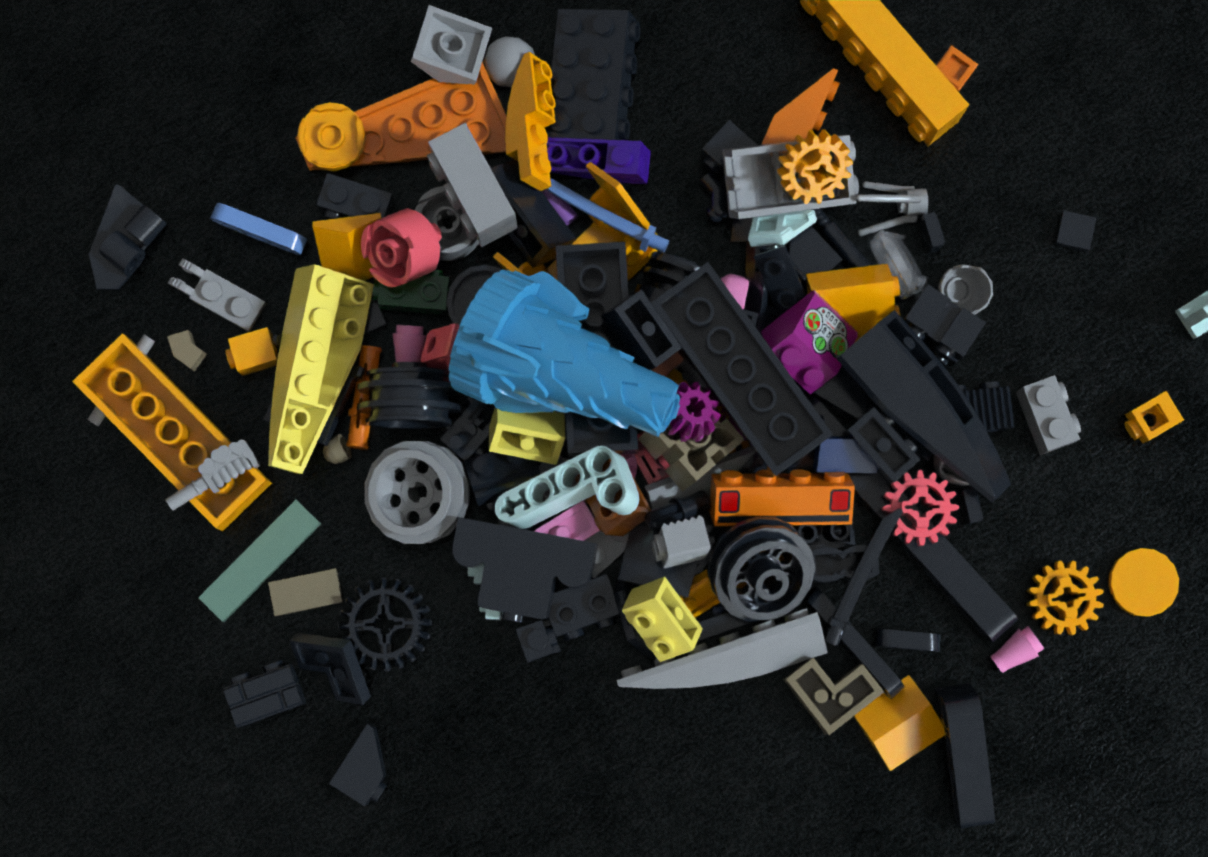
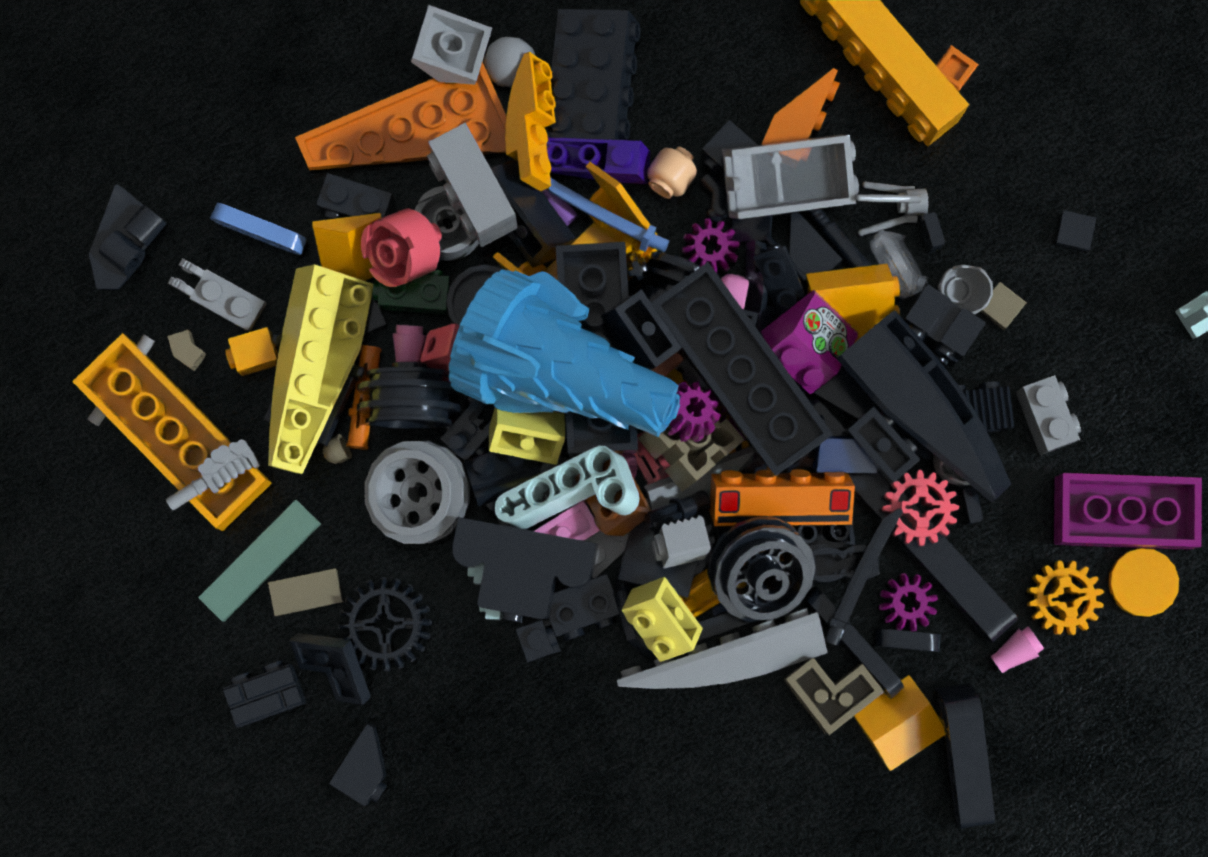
light orange tile [297,102,366,171] -> none
light aqua tile [748,210,817,247] -> none
light orange gear [777,129,853,204] -> none
light orange brick [1124,391,1184,444] -> none
none -> black axle [627,252,648,281]
none -> light nougat head [647,147,697,199]
none -> magenta gear [682,219,740,273]
none -> magenta gear [878,573,938,632]
none -> dark tan tile [980,282,1027,330]
none -> magenta brick [1054,473,1202,550]

